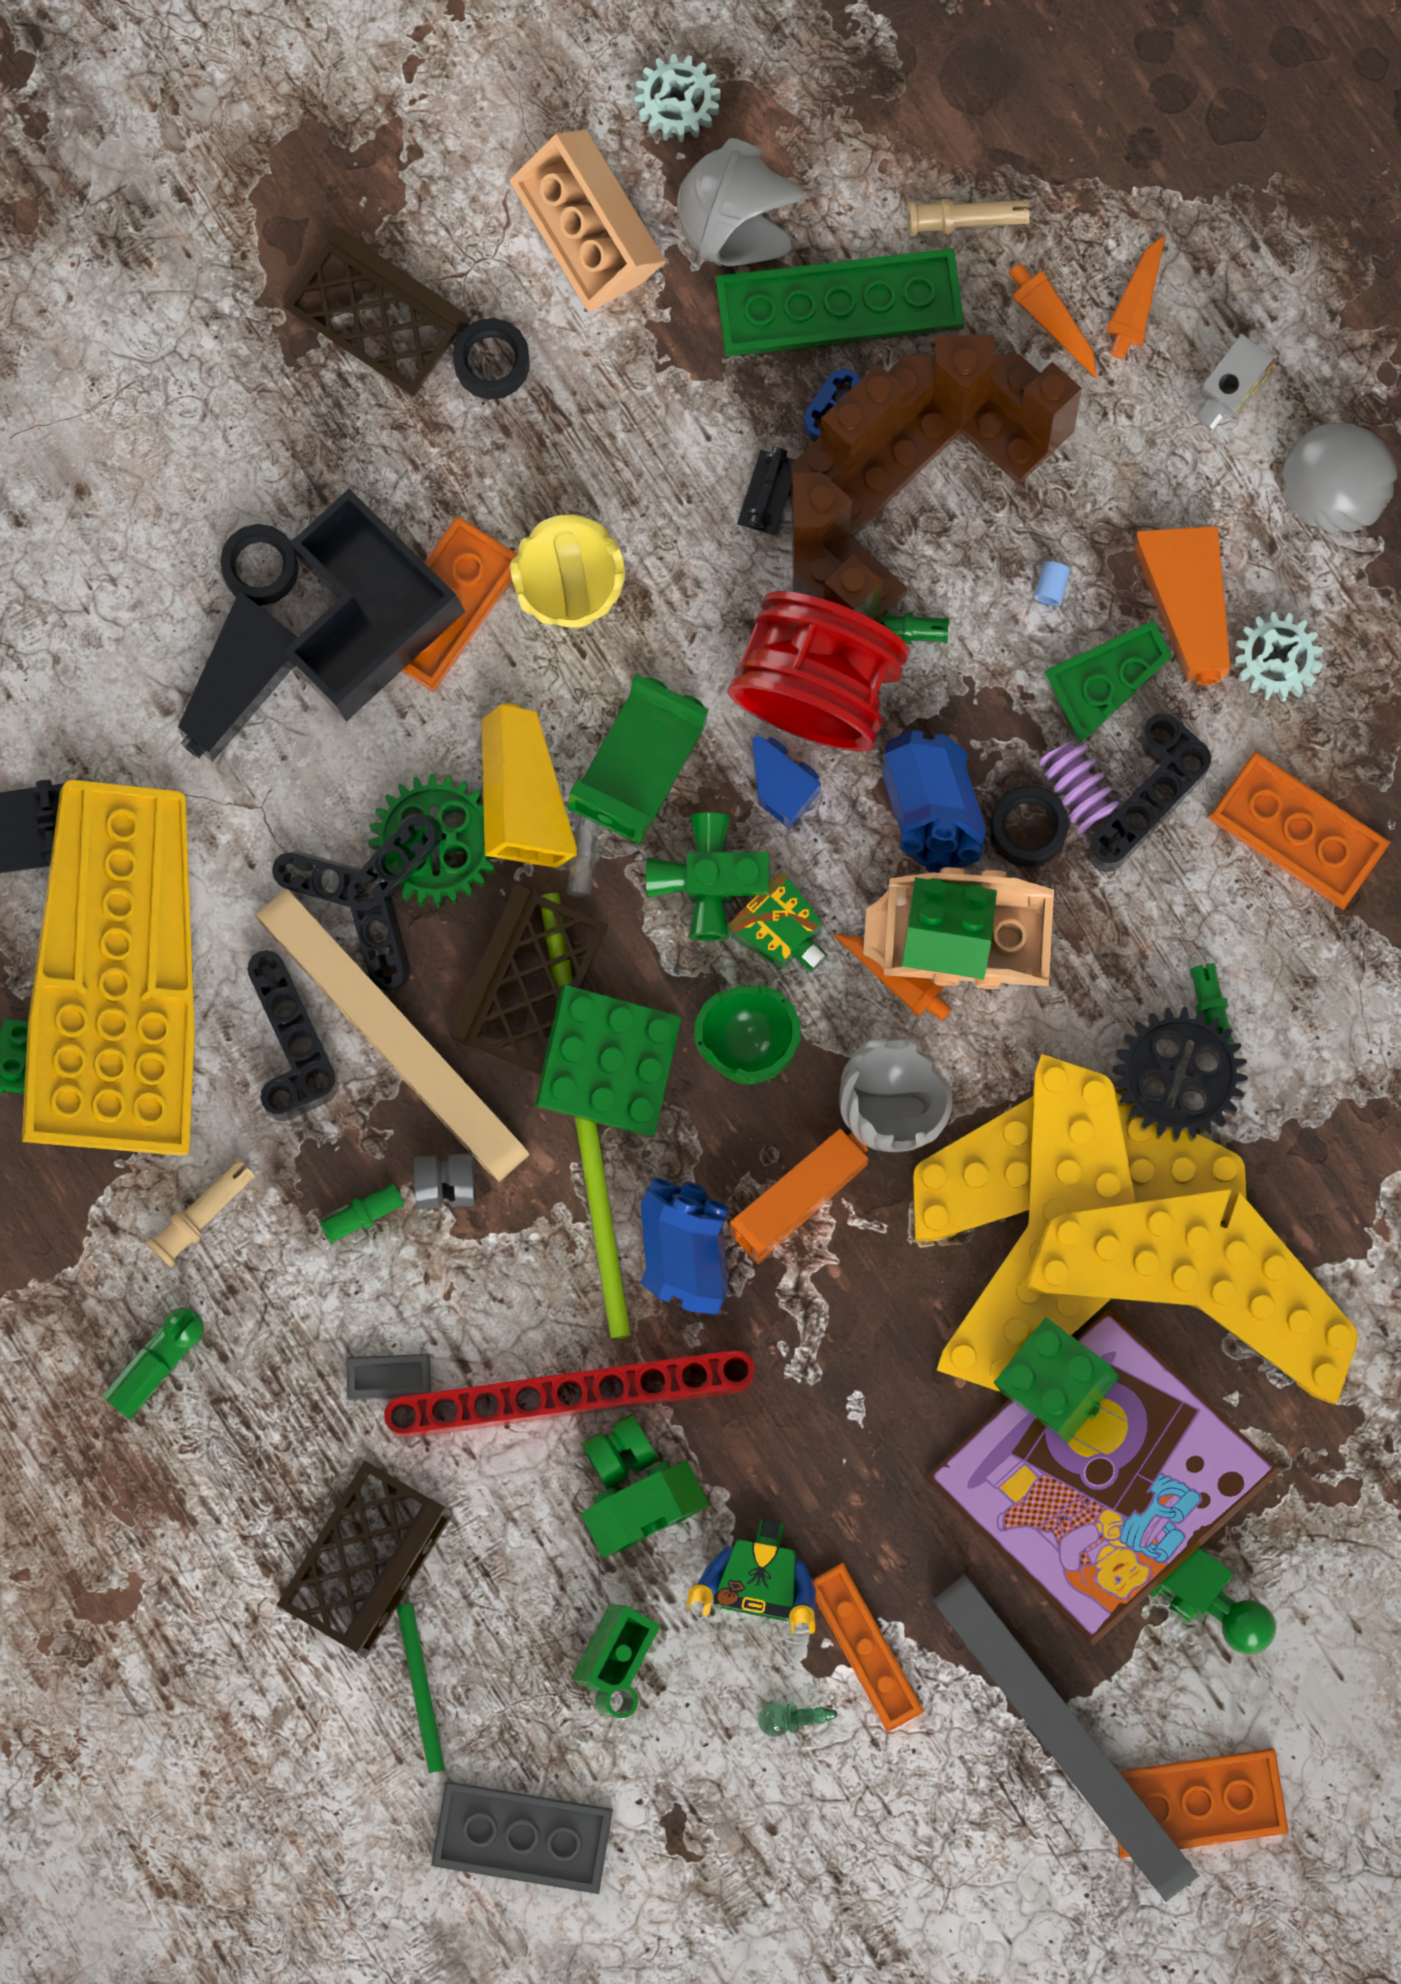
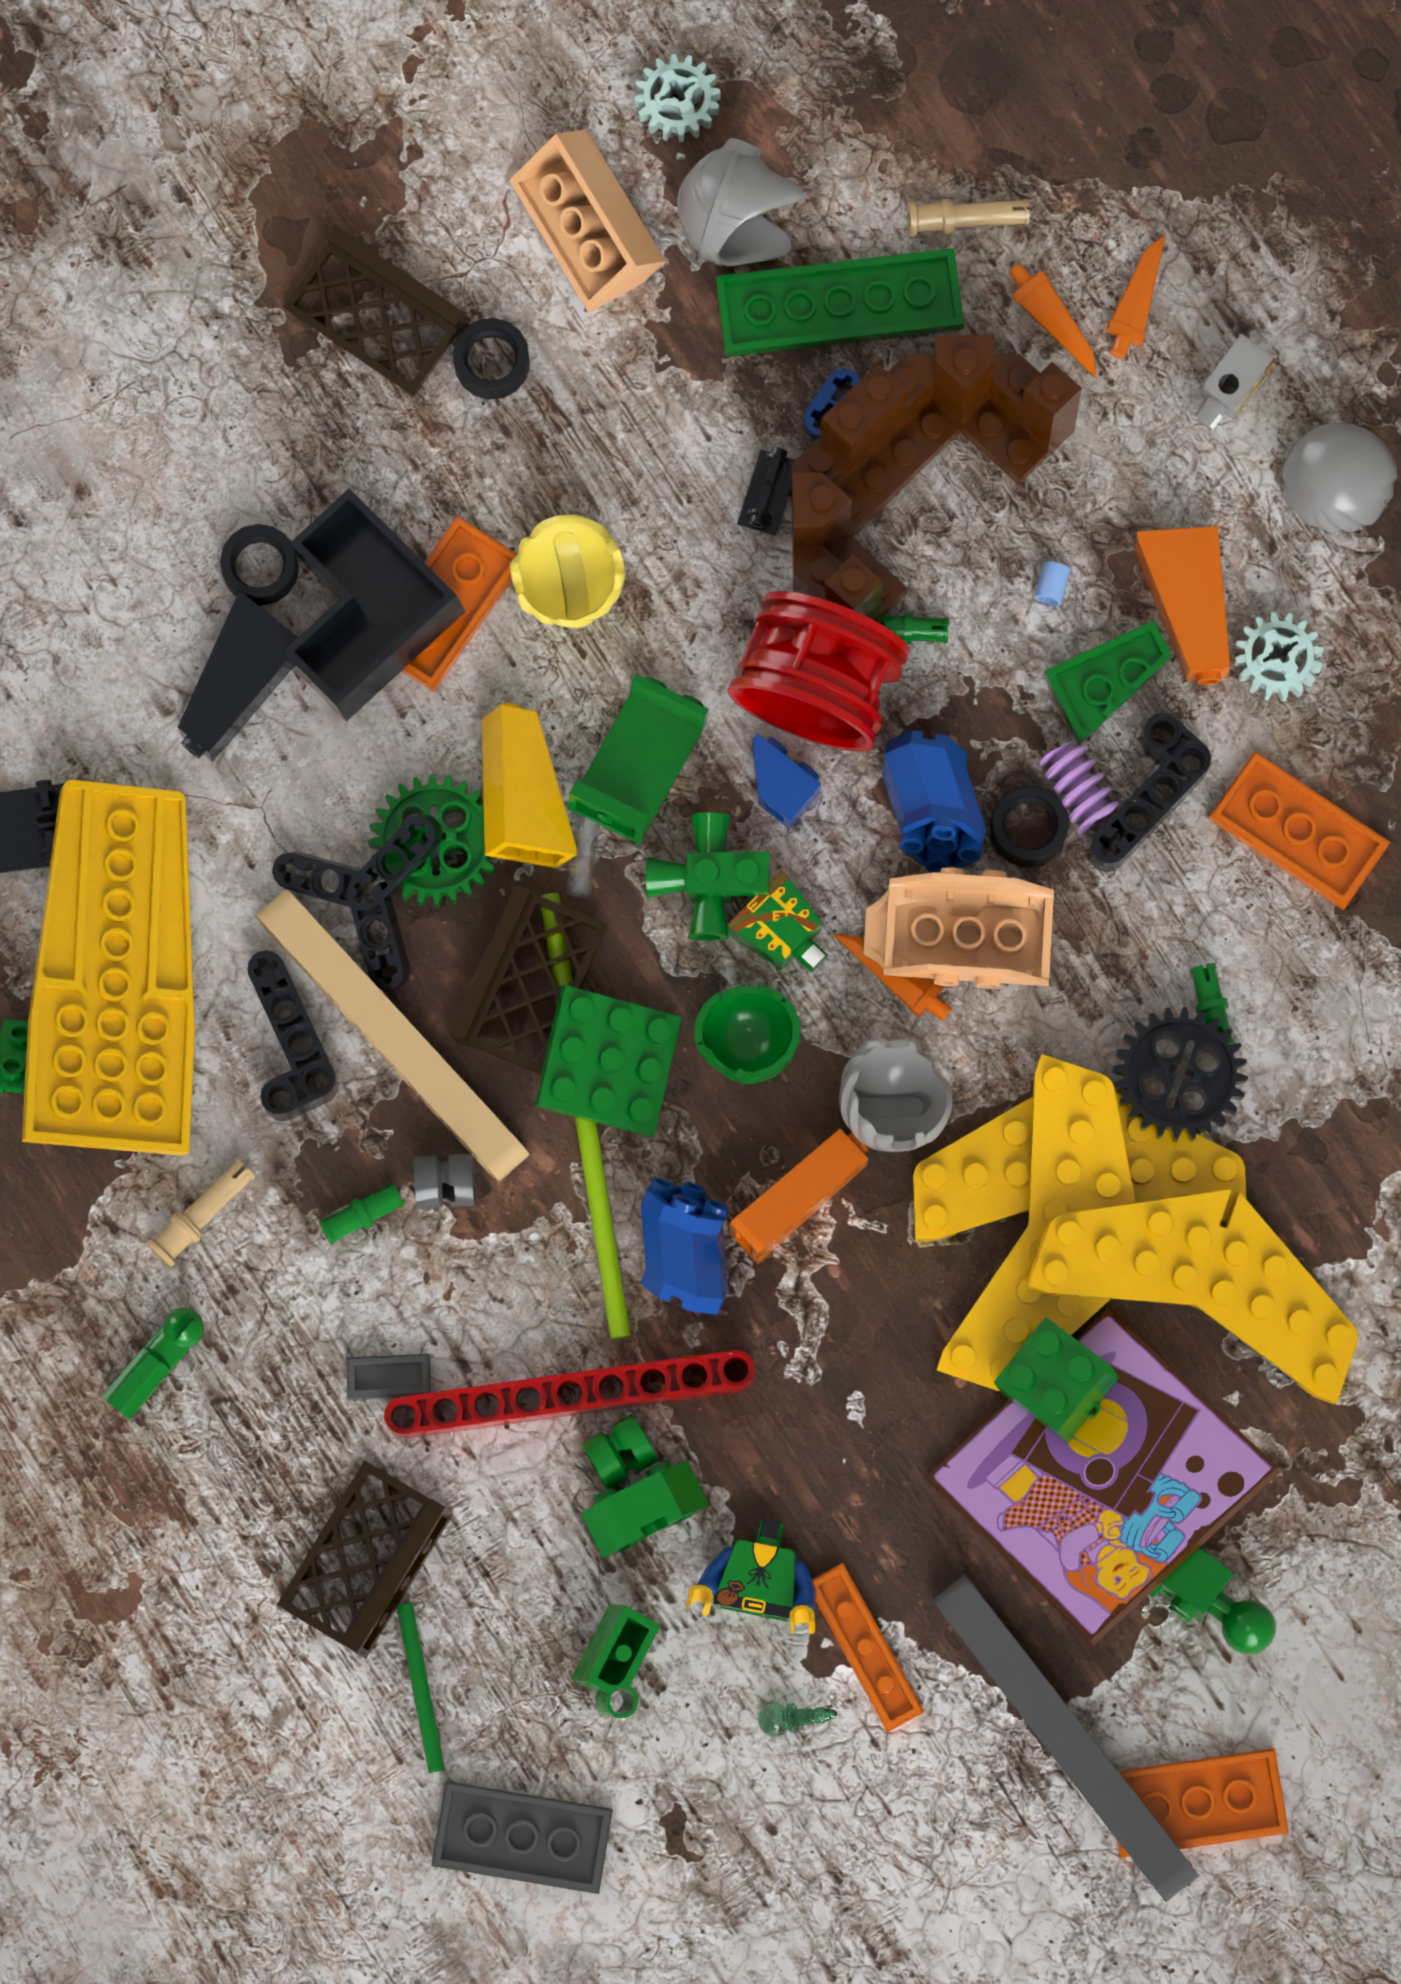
green brick [902,877,997,979] -> none

